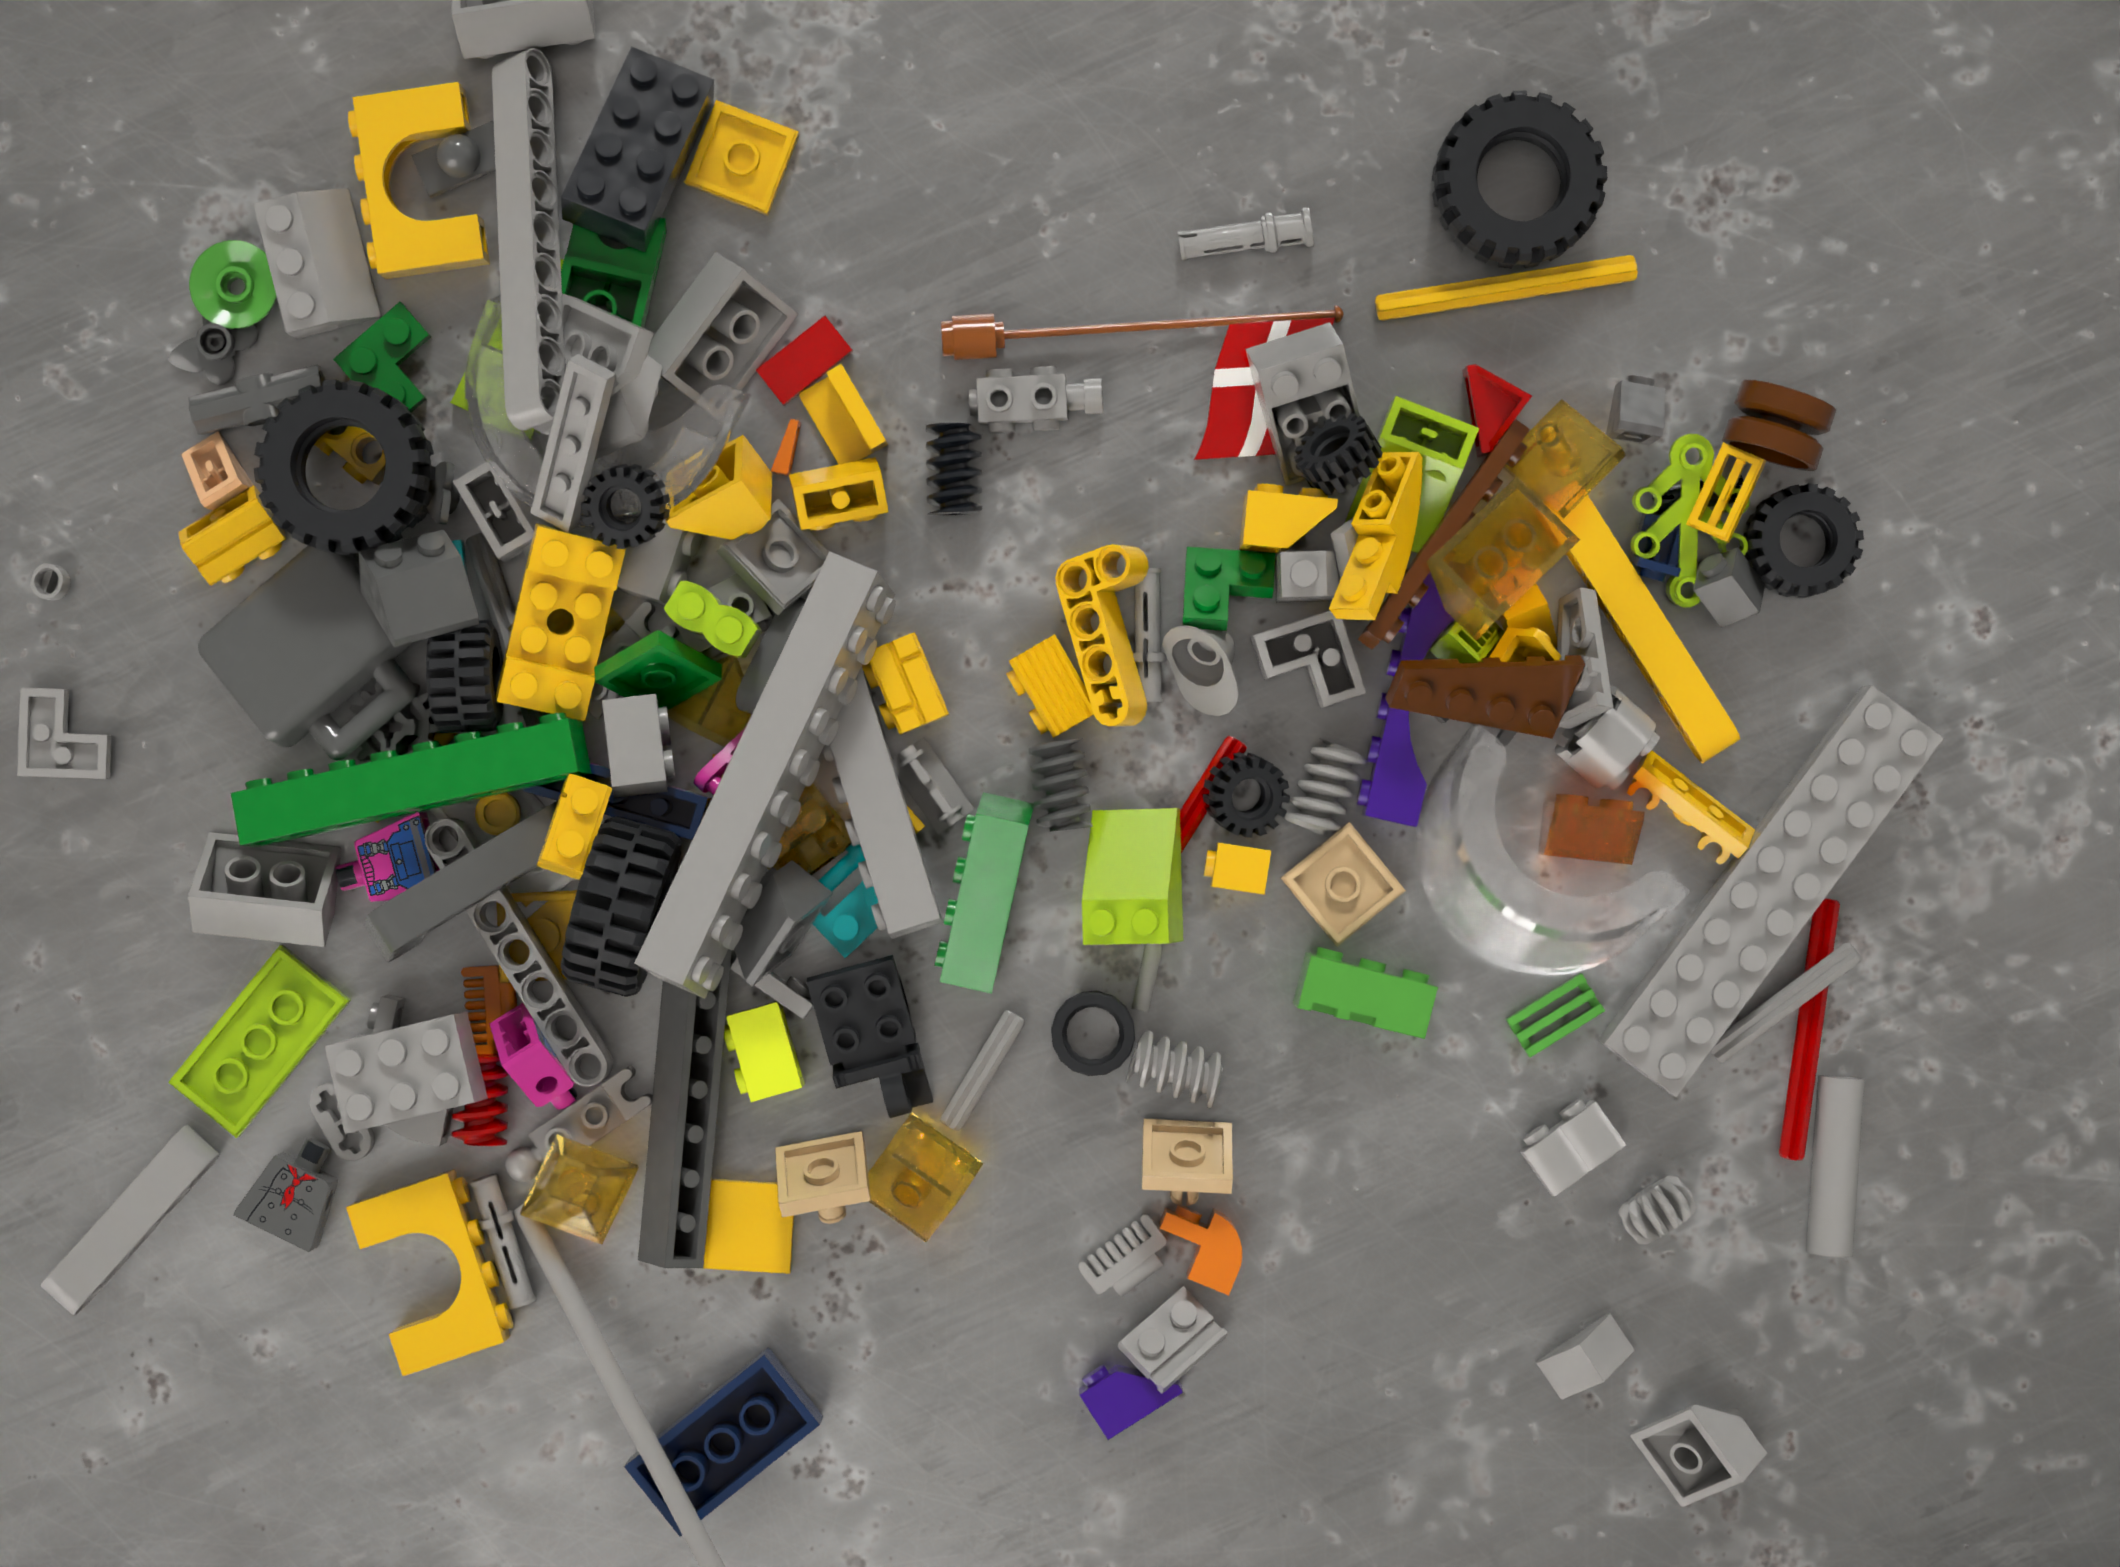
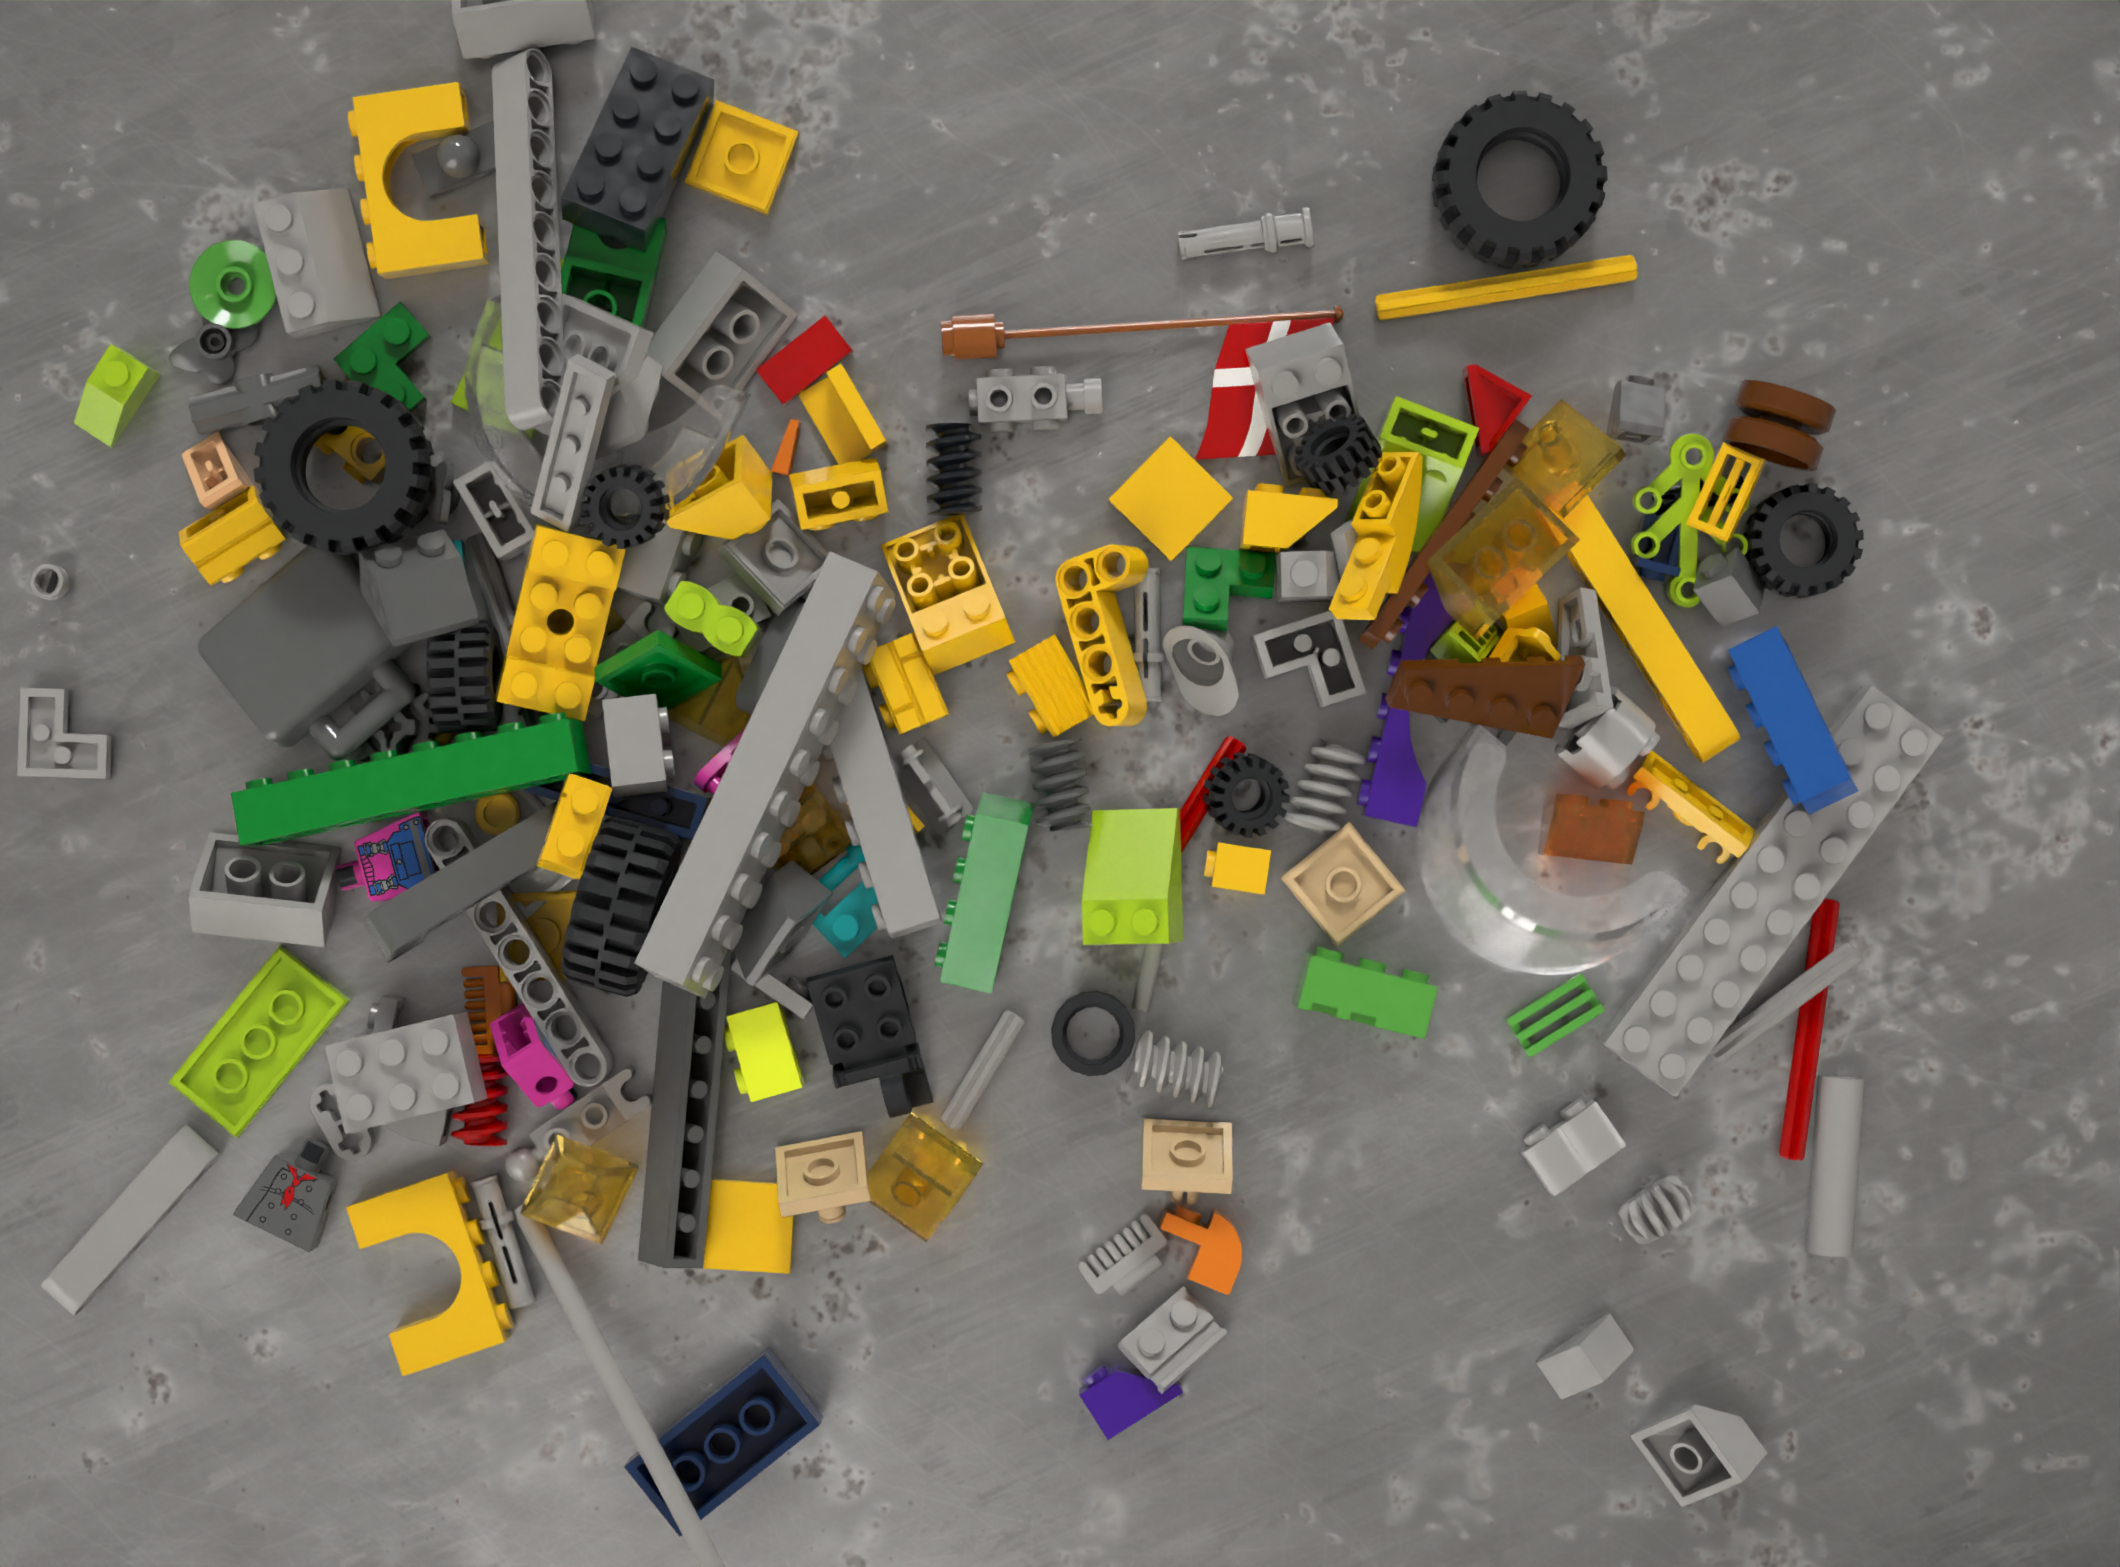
none -> lime slope [74,344,161,448]
none -> yellow slope [880,515,1015,676]
none -> yellow tile [1108,436,1233,562]
none -> blue brick [1727,626,1859,815]

